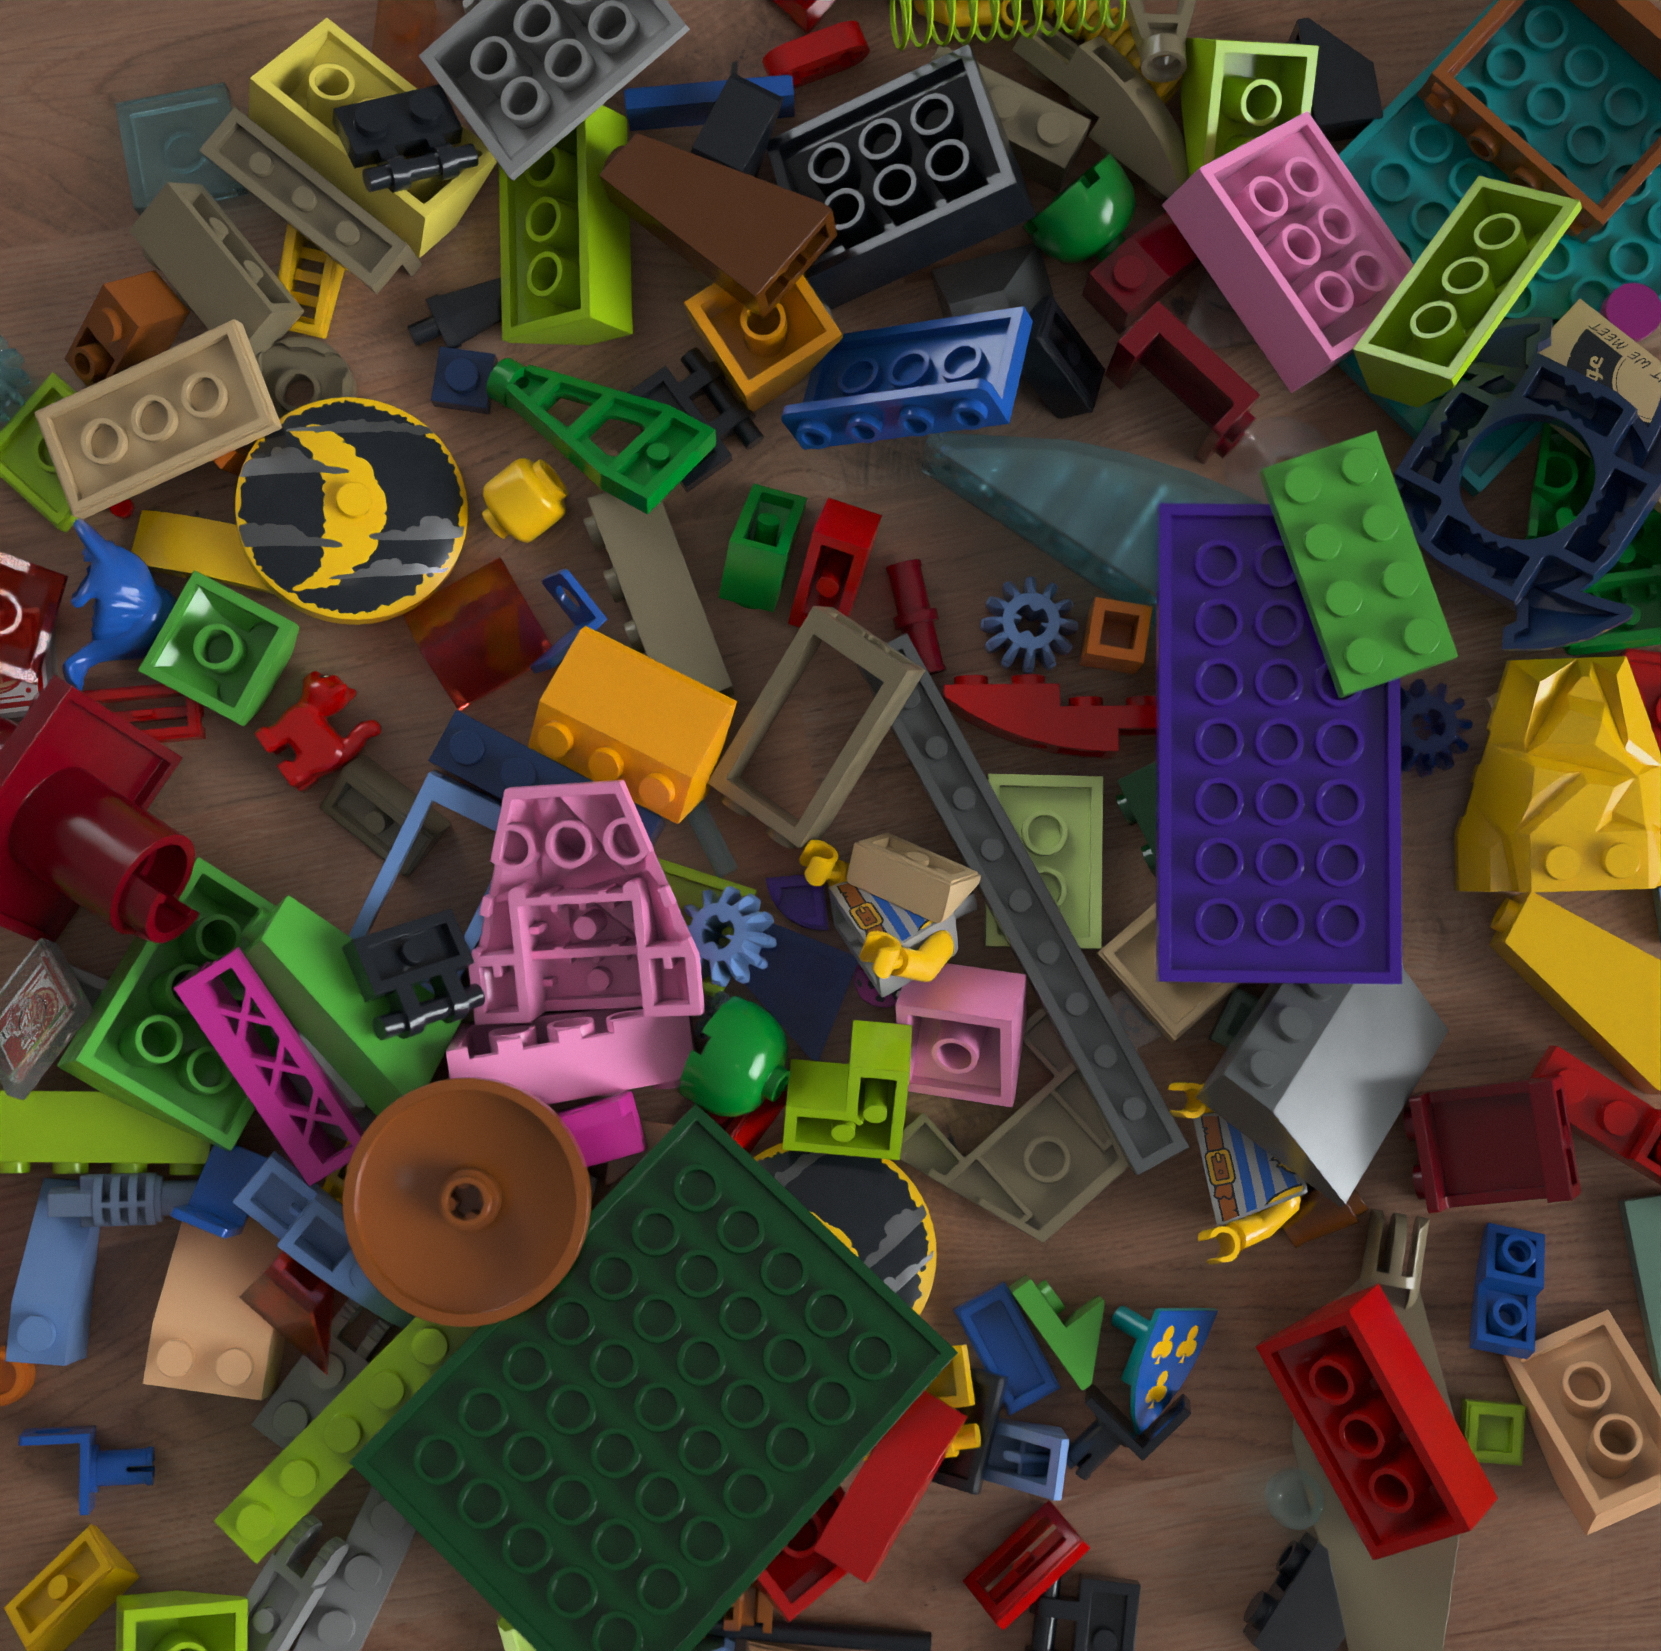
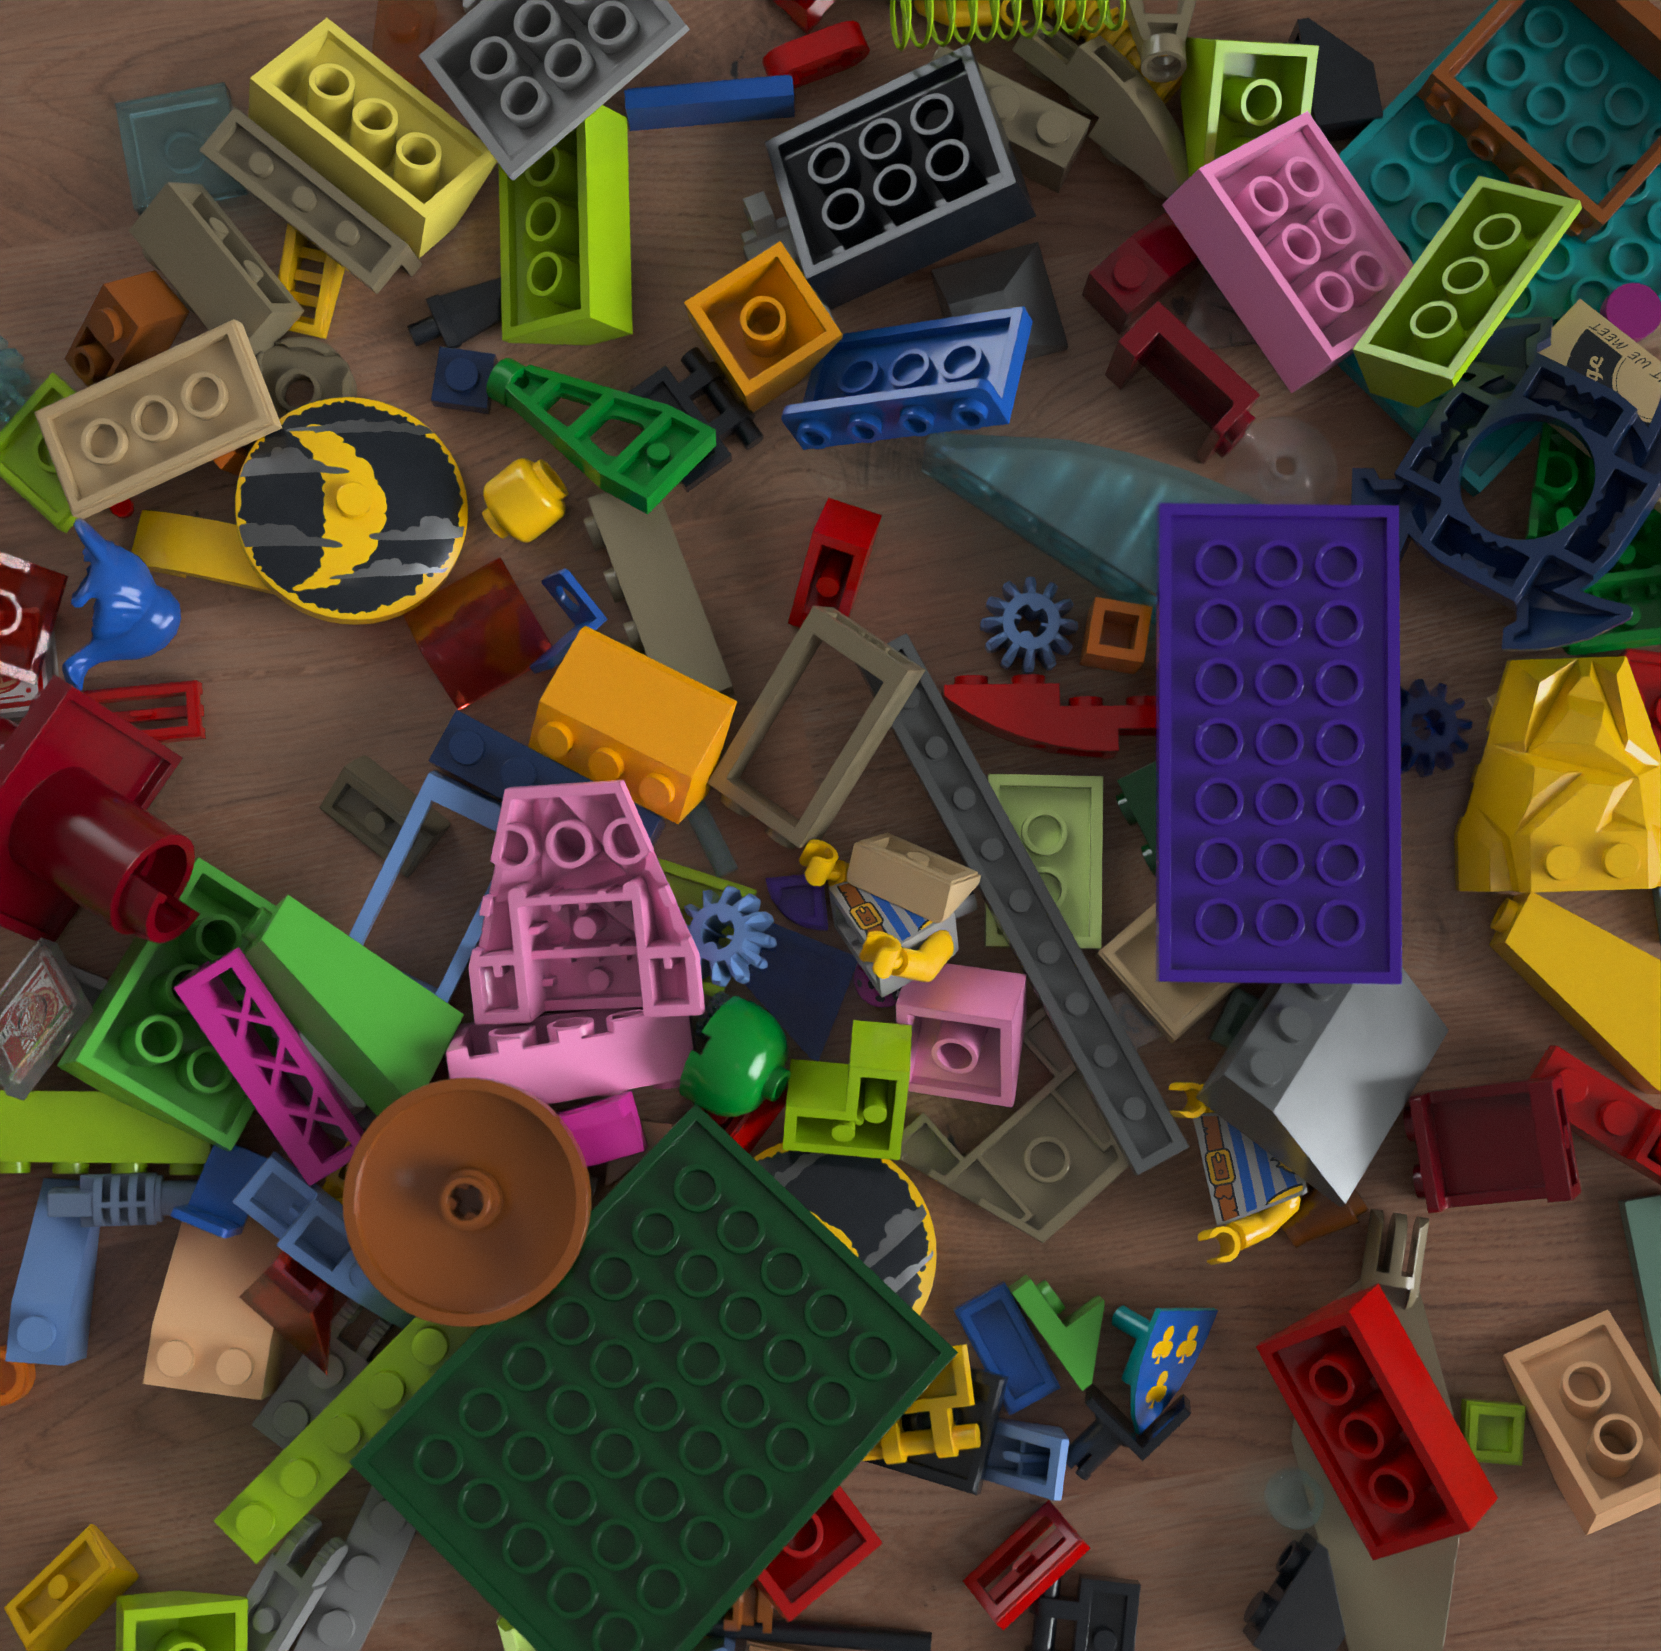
blue bracket [18,1425,155,1516] -> none
bright green slope [138,570,300,727] -> none
red animal [254,671,381,793] -> none
black plate [332,84,478,193] -> none
black plate [342,909,485,1040] -> none
reddish brown slope [599,133,837,320] -> none
black slope [690,73,784,178] -> none
green slope [718,483,808,612] -> none
red slope [813,1390,968,1584] -> none
dark red pin [885,559,946,675] -> none
black slope [1021,295,1105,419] -> none
green cylinder [1022,153,1136,264] -> none
bright green plate [1259,431,1458,698] -> none
blue slope [1469,1223,1545,1359] -> none

